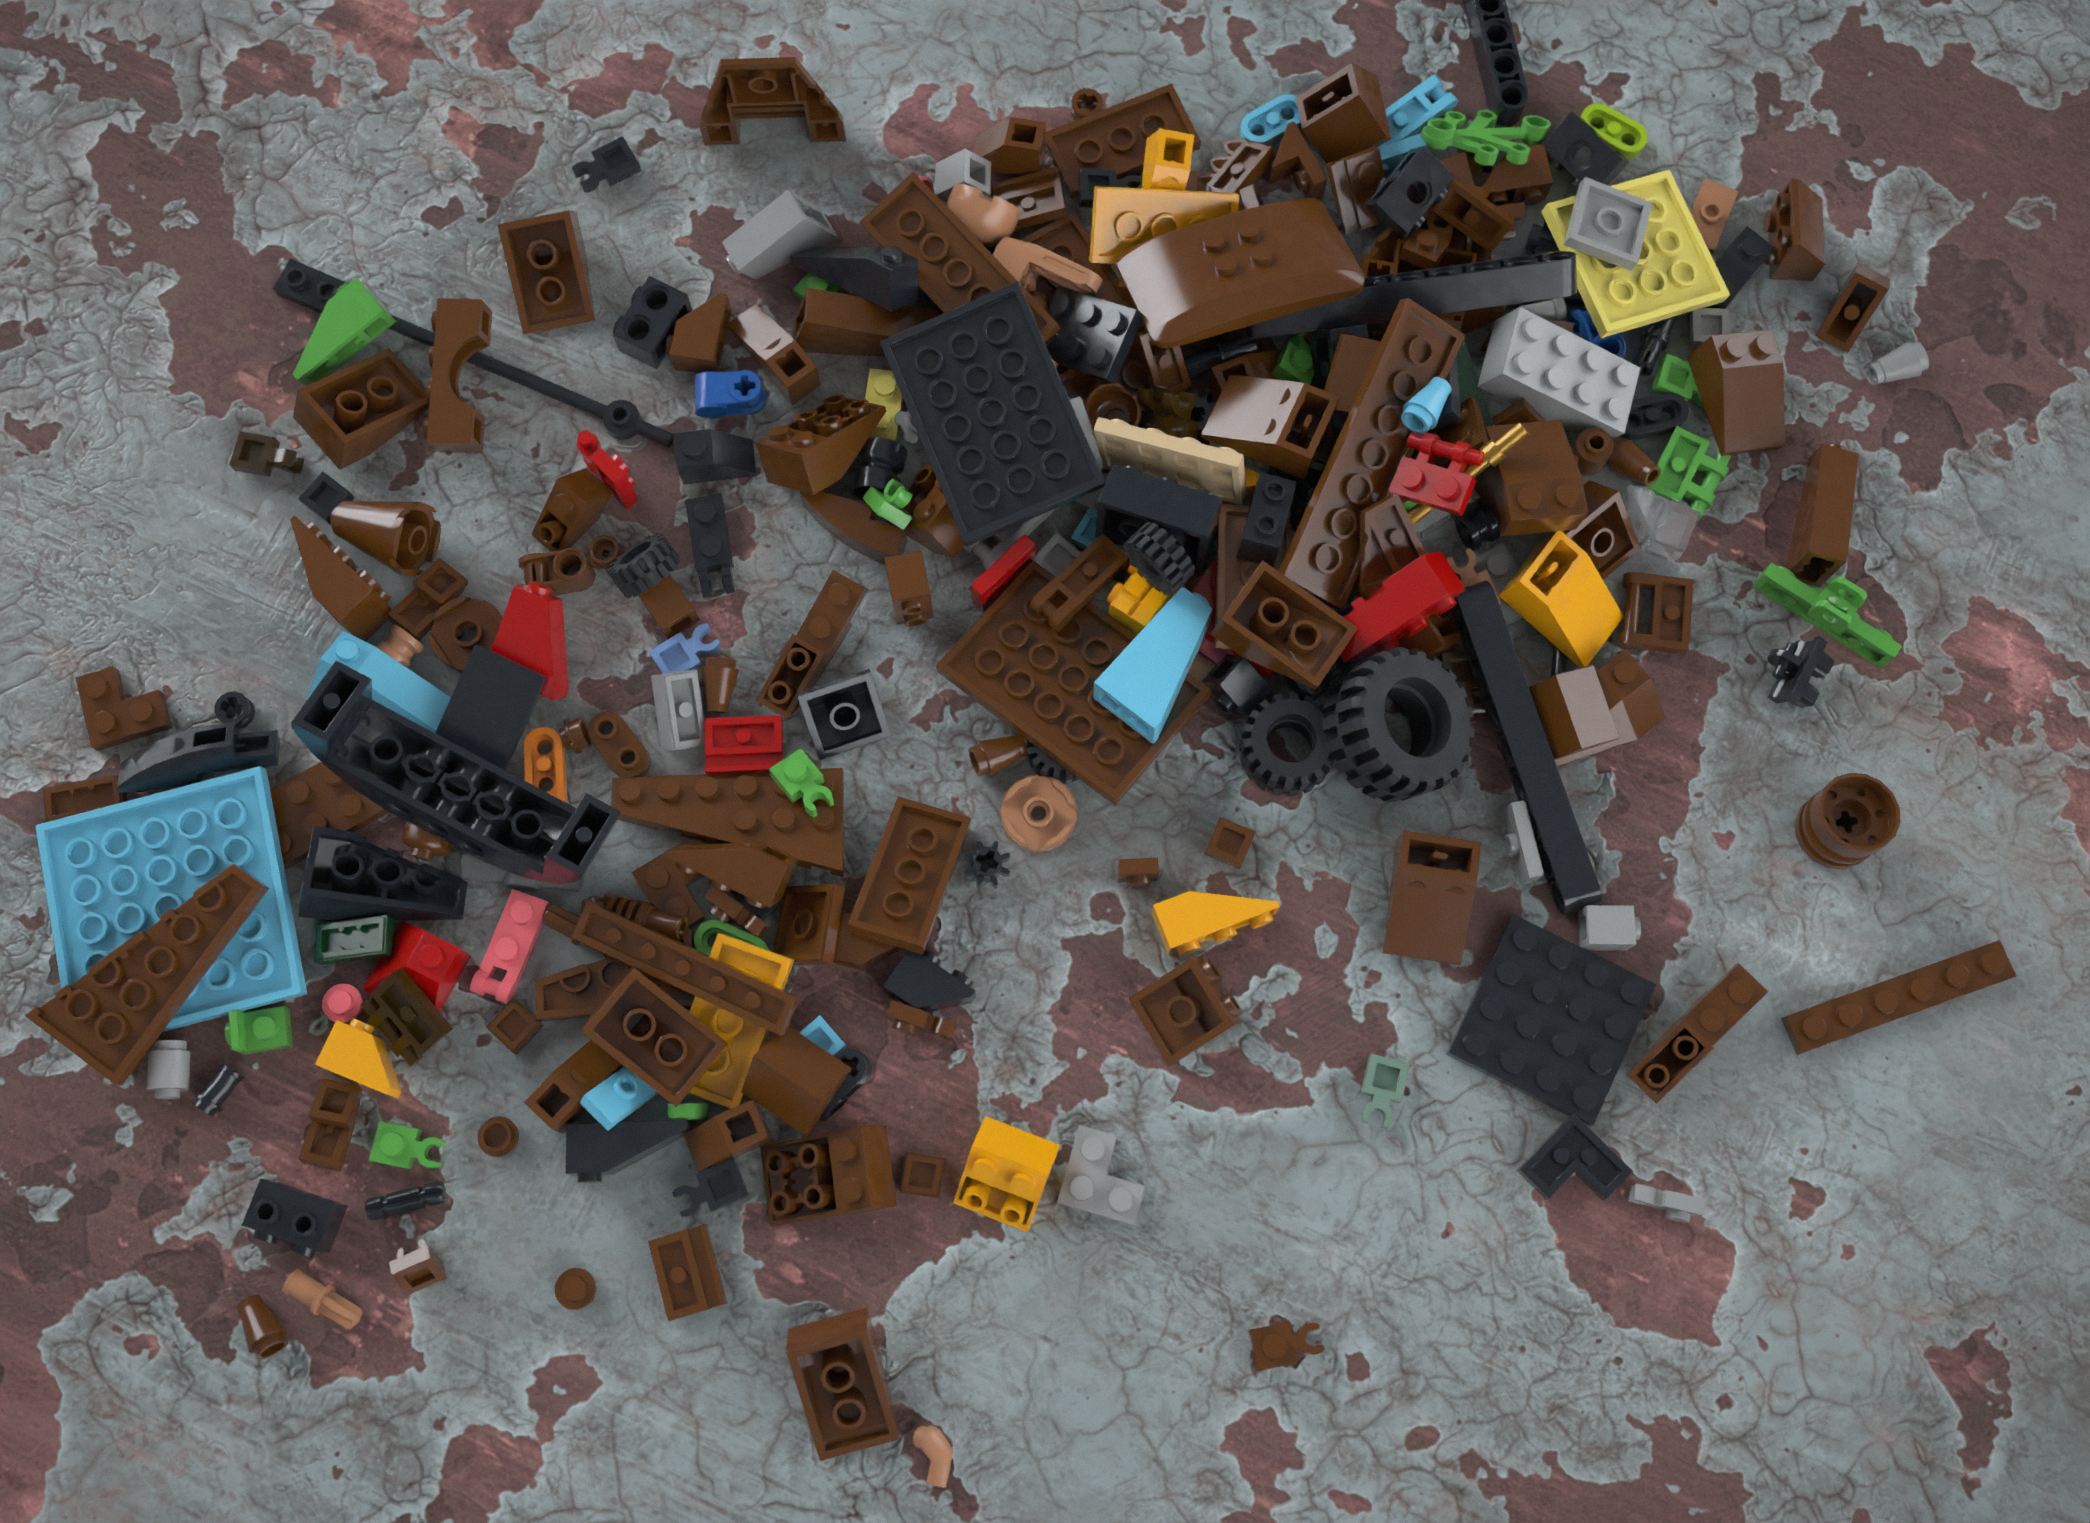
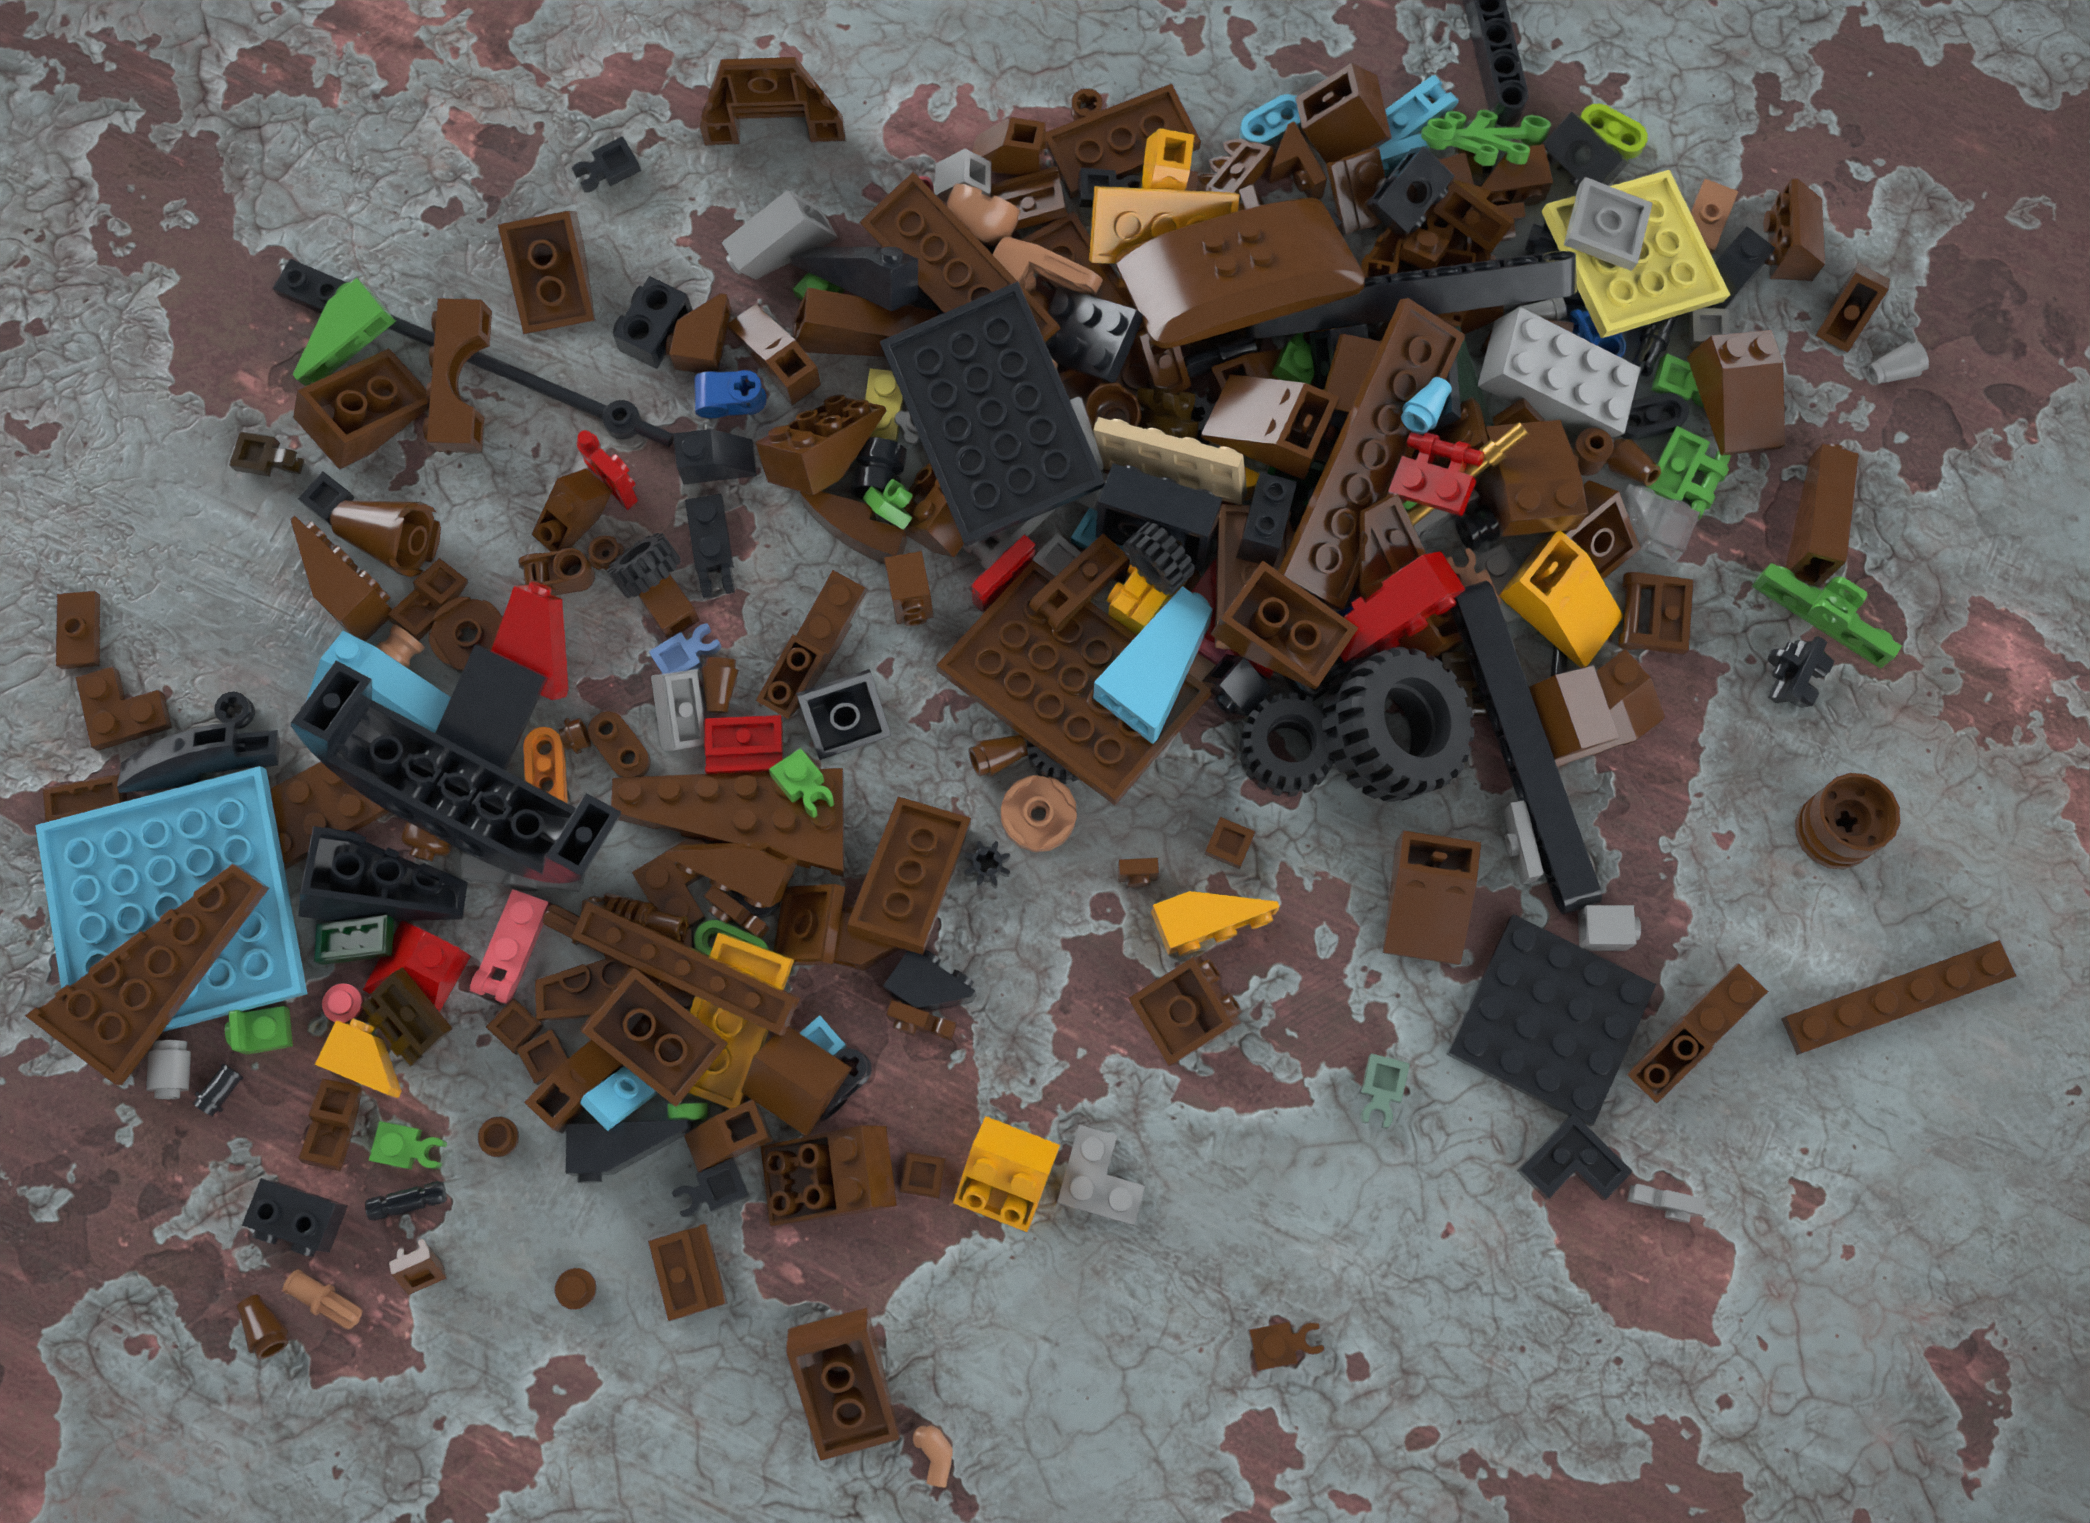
none -> reddish brown plate [56,591,100,669]
none -> reddish brown plate [516,1029,569,1085]

